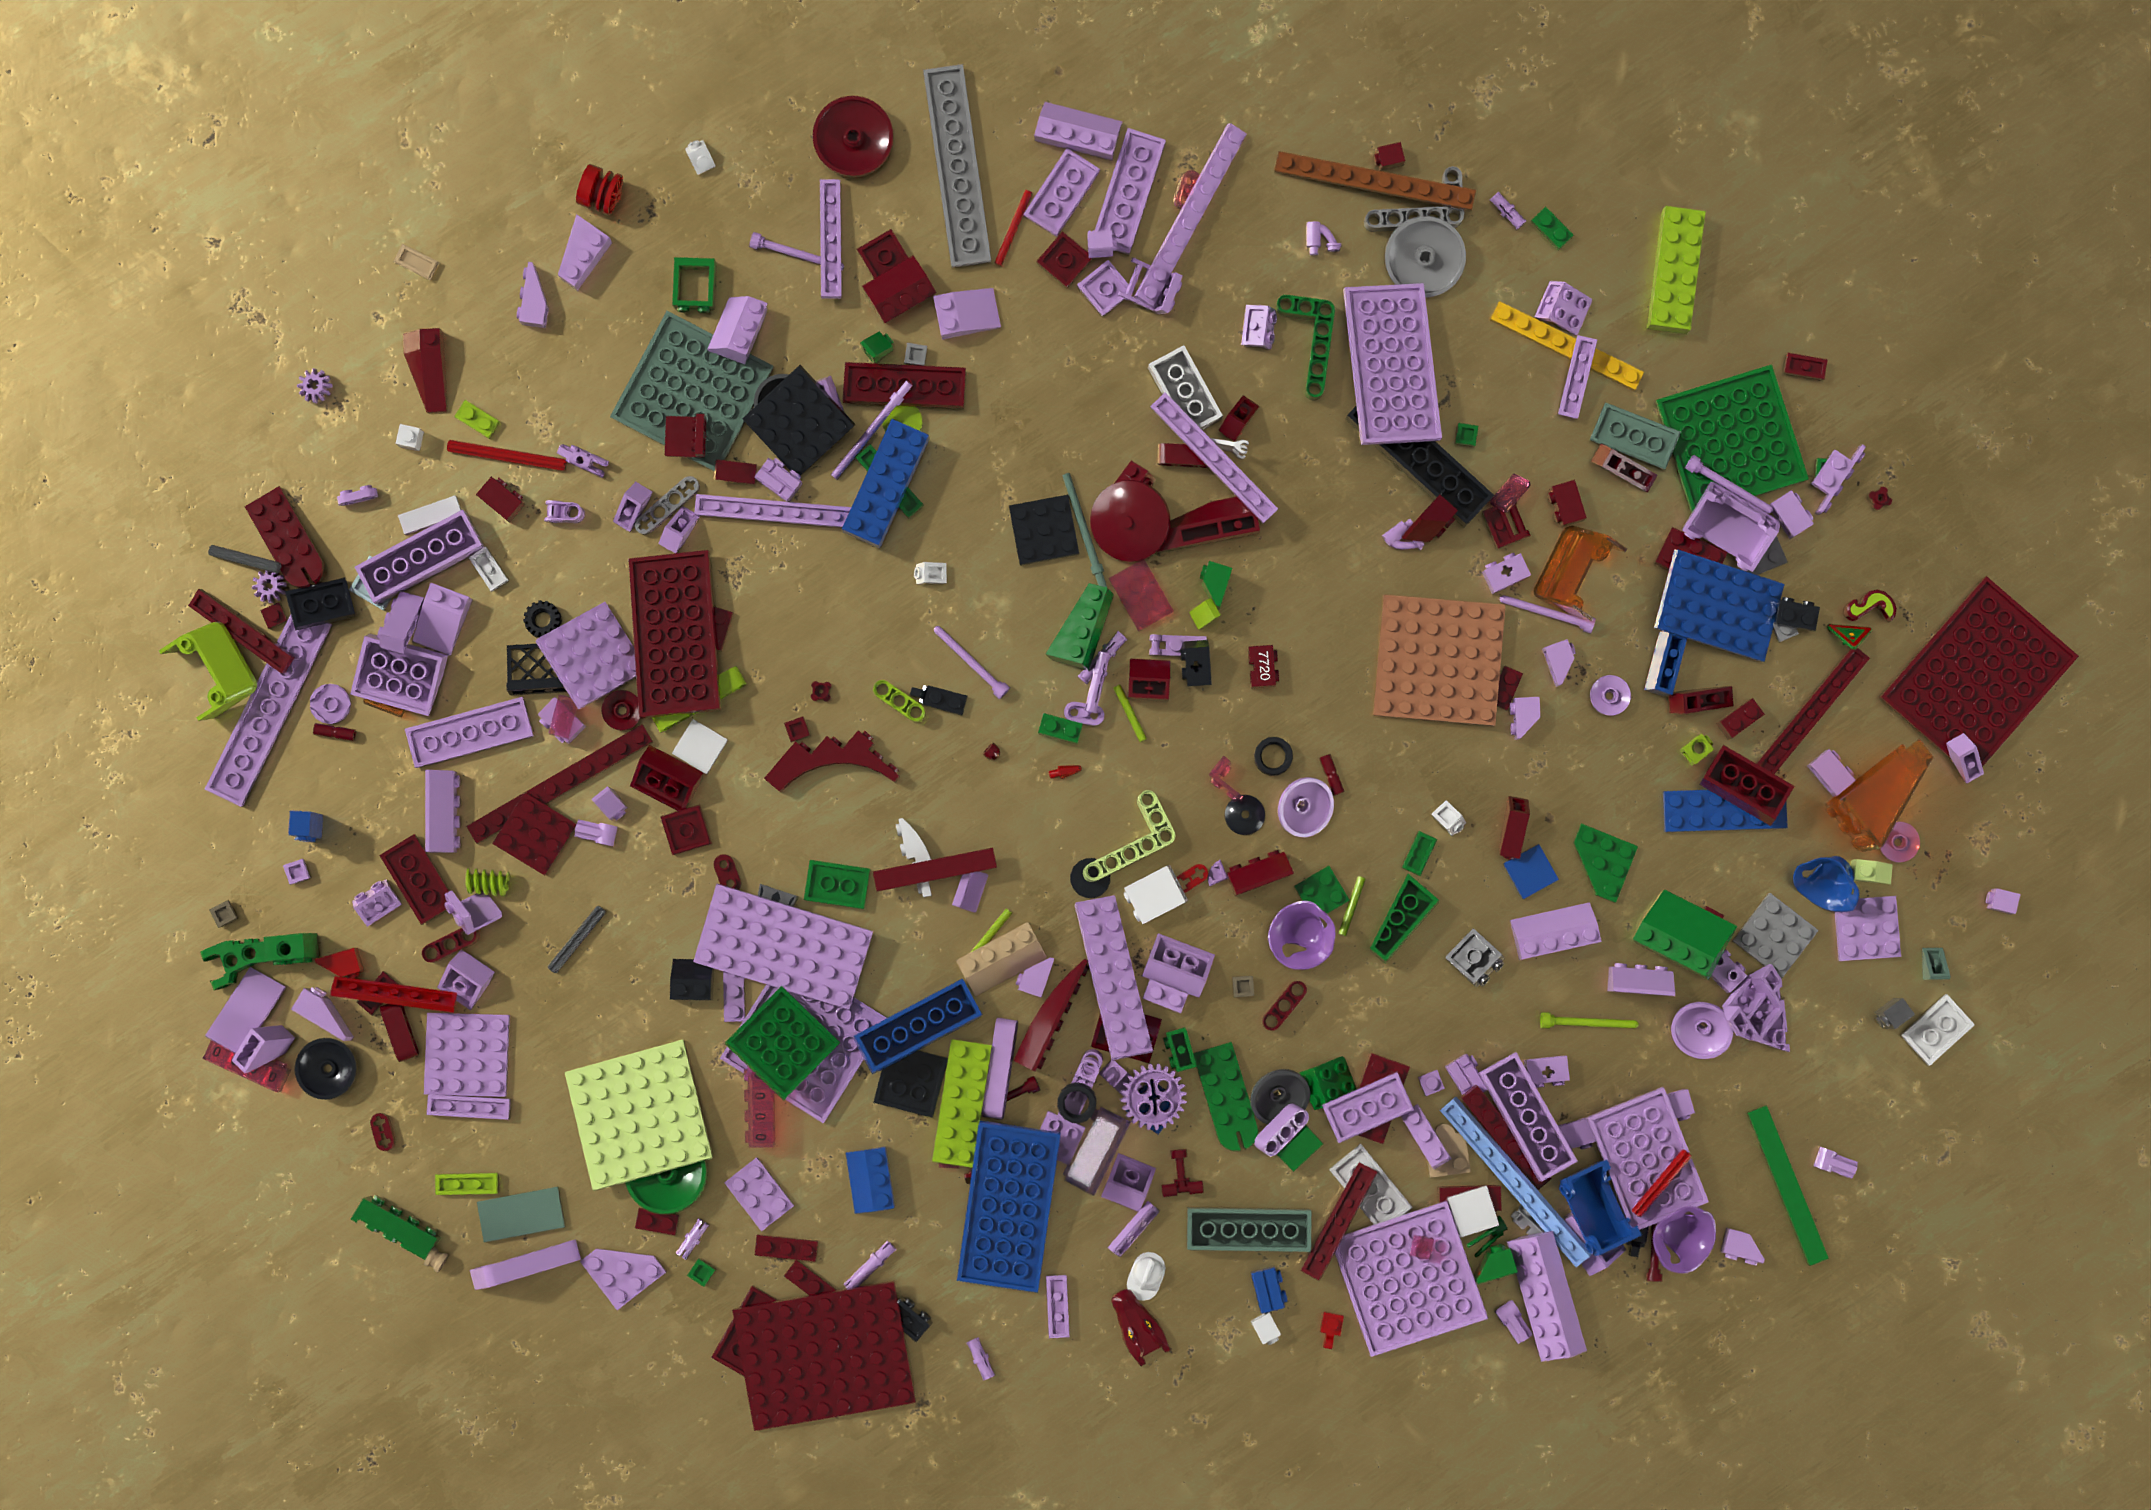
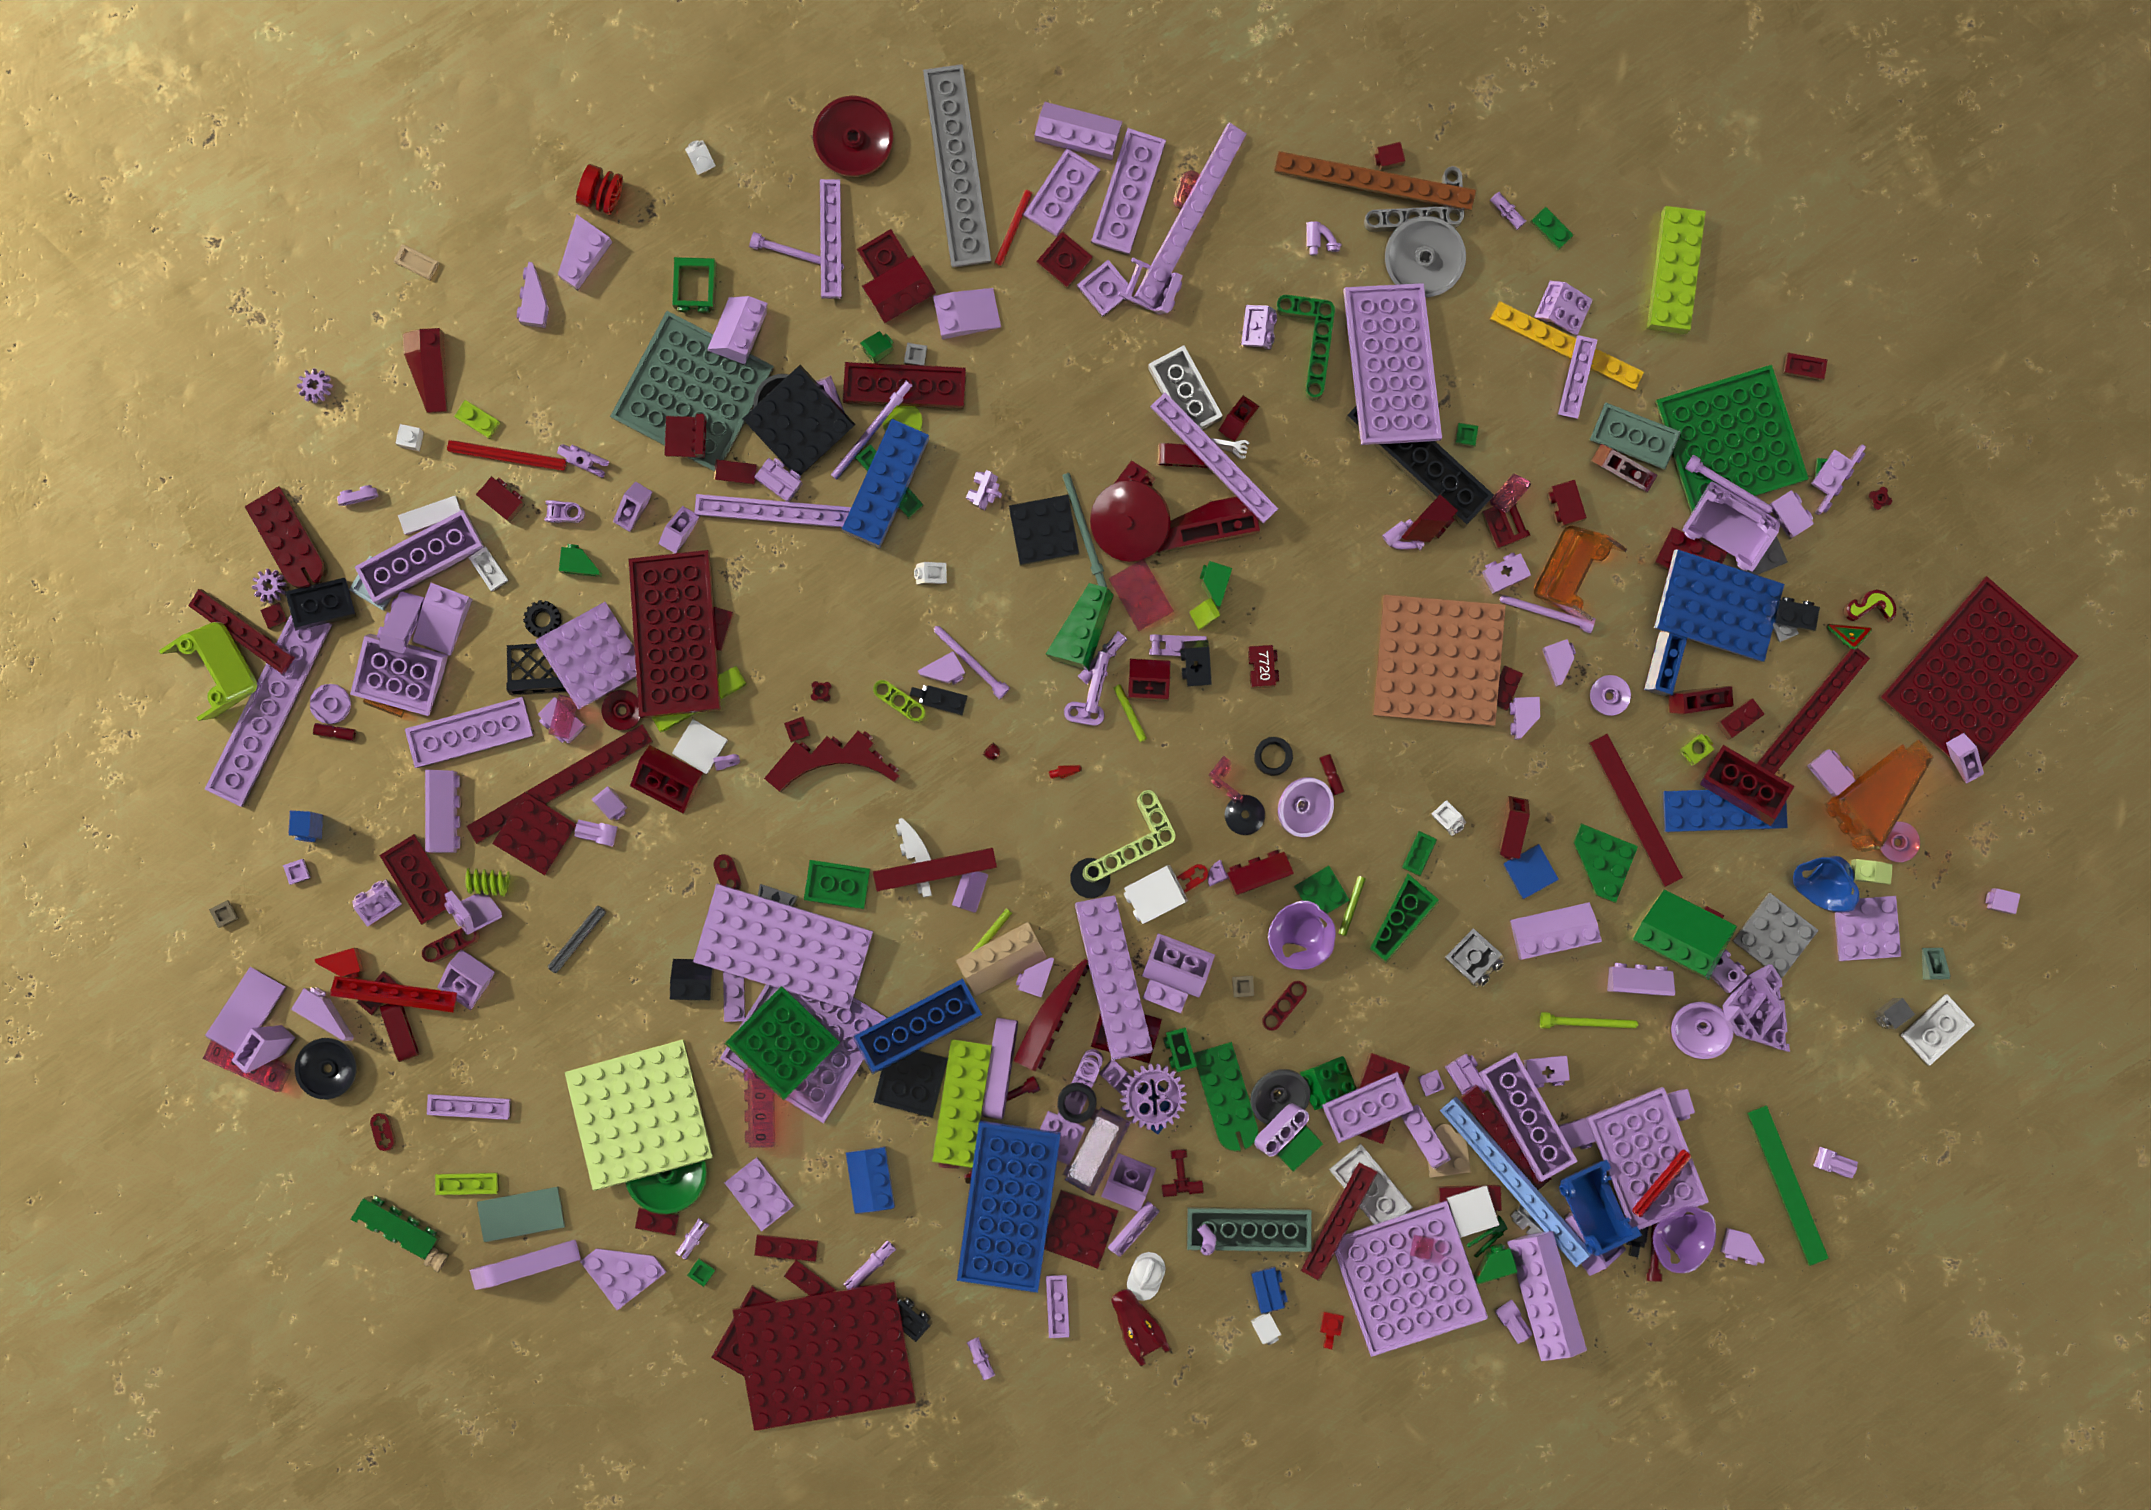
green brick [200,933,319,991] -> none
dark grey axle [208,545,281,573] -> none
lavender plate [424,1013,510,1097] -> none
light grey beam [635,476,700,535] -> none
dark red plate [660,804,712,855] -> none
green brick [1038,713,1083,745] -> none
lavender brick [1087,229,1117,258] -> none
none -> green slope [559,544,602,577]
none -> lavender piece [713,754,740,771]
none -> lavender slope [918,651,965,685]
none -> lavender hips [966,470,1002,510]
none -> dark red plate [1044,1190,1119,1269]
none -> lavender arm [1197,1224,1217,1255]
none -> dark red tile [1589,733,1683,887]

